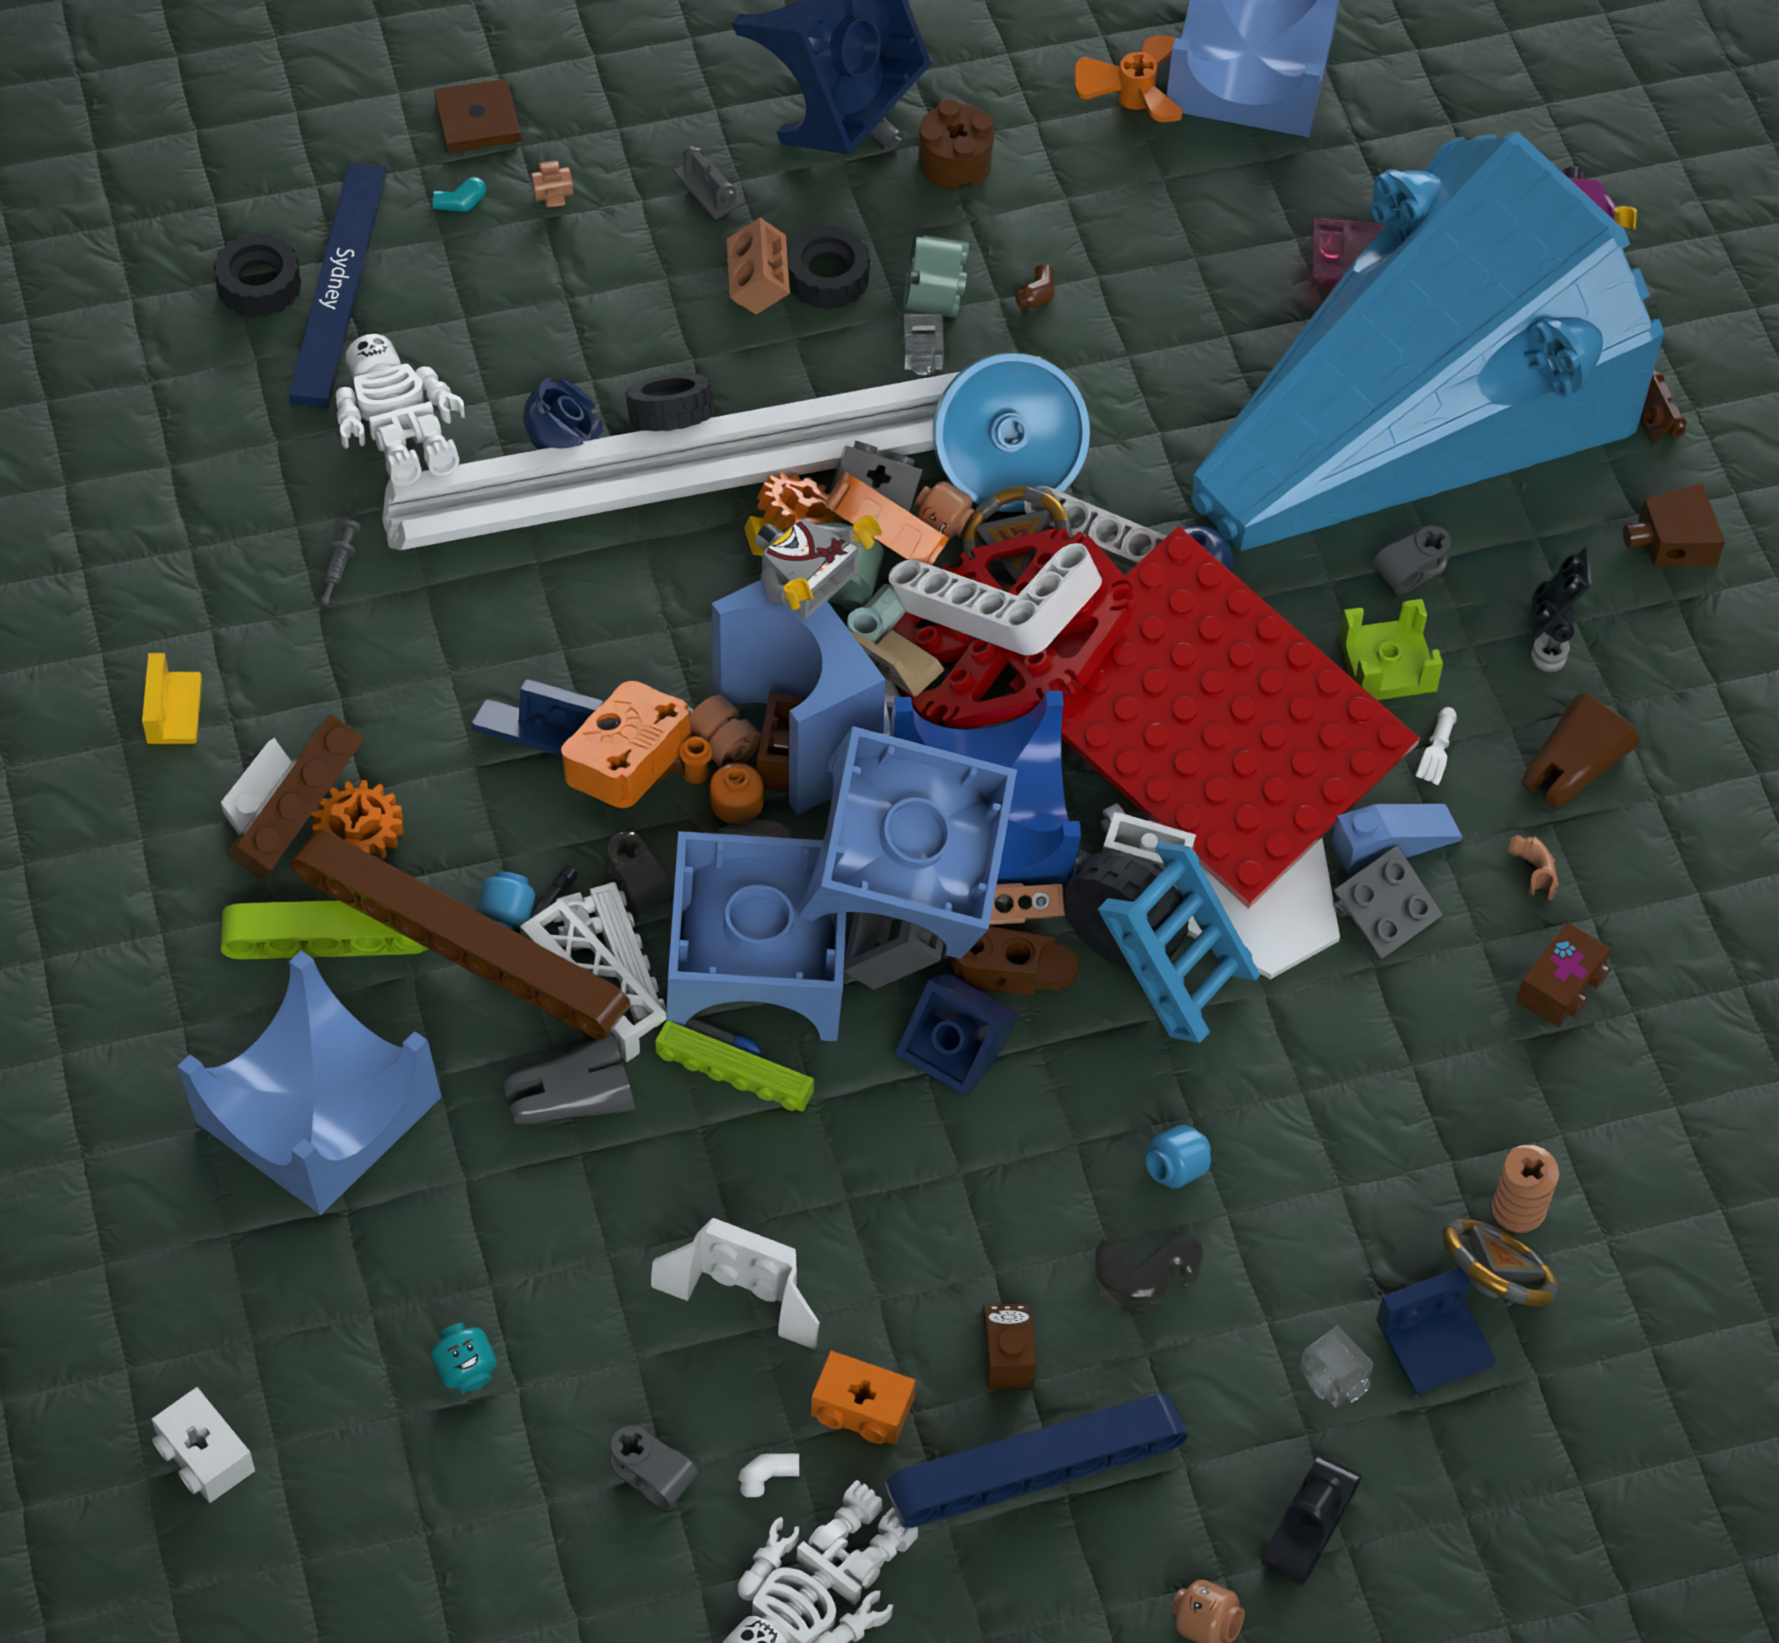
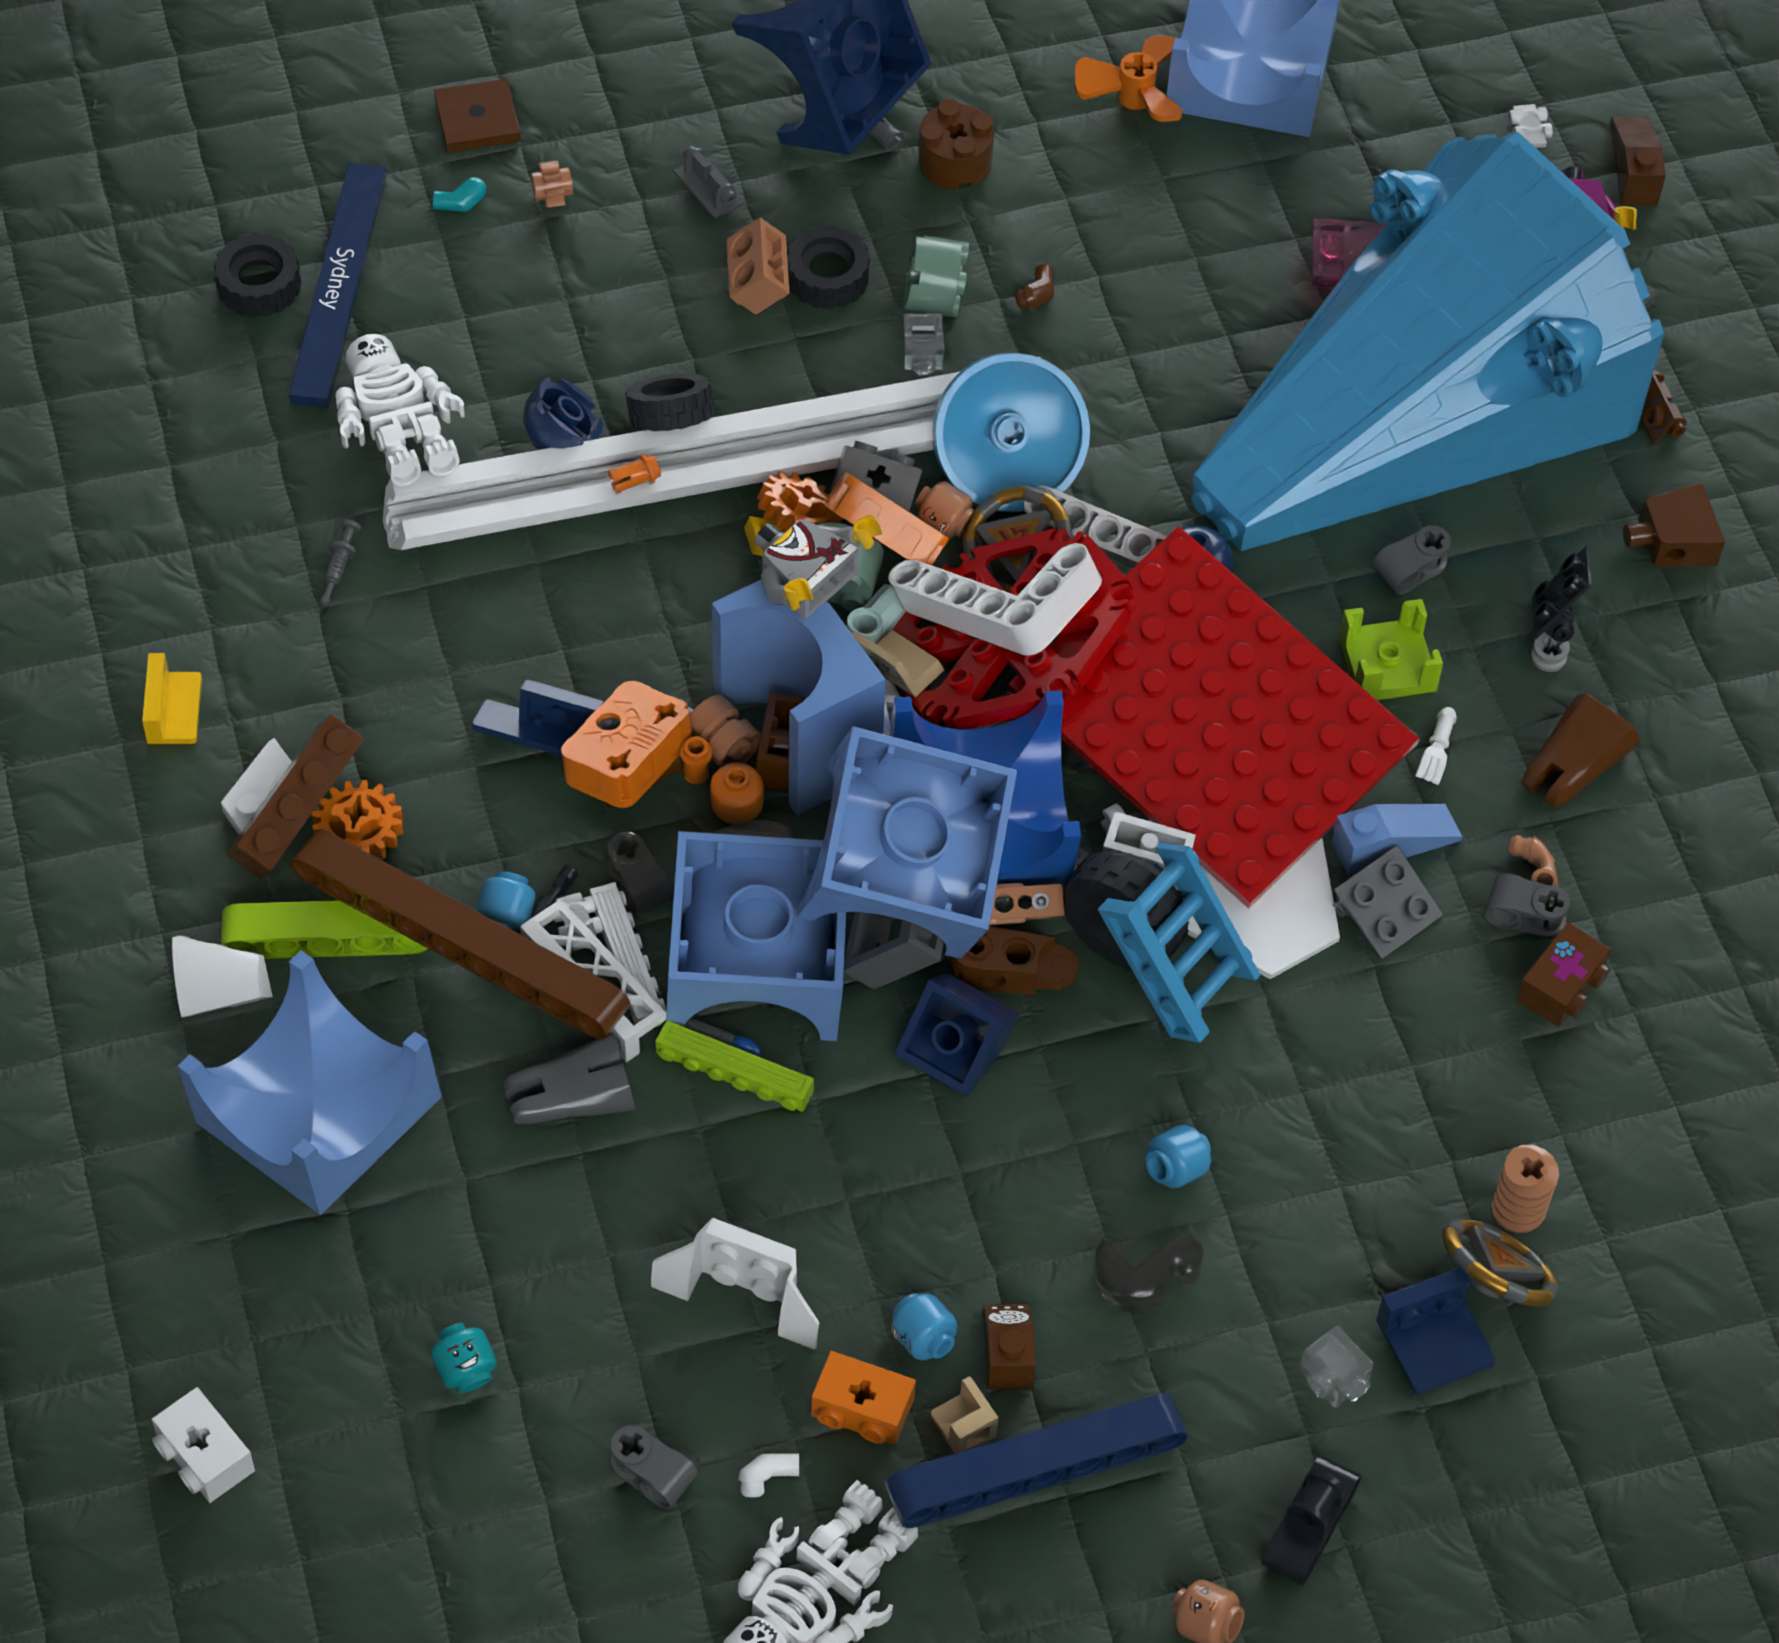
none -> white slope [172,936,273,1017]
none -> orange pin [608,454,661,494]
none -> dark azure head [891,1293,958,1360]
none -> tan panel [931,1376,998,1454]
none -> dark grey piece [1485,874,1570,939]
none -> white piece [1508,104,1553,148]
none -> reddish brown slope [1610,117,1666,206]

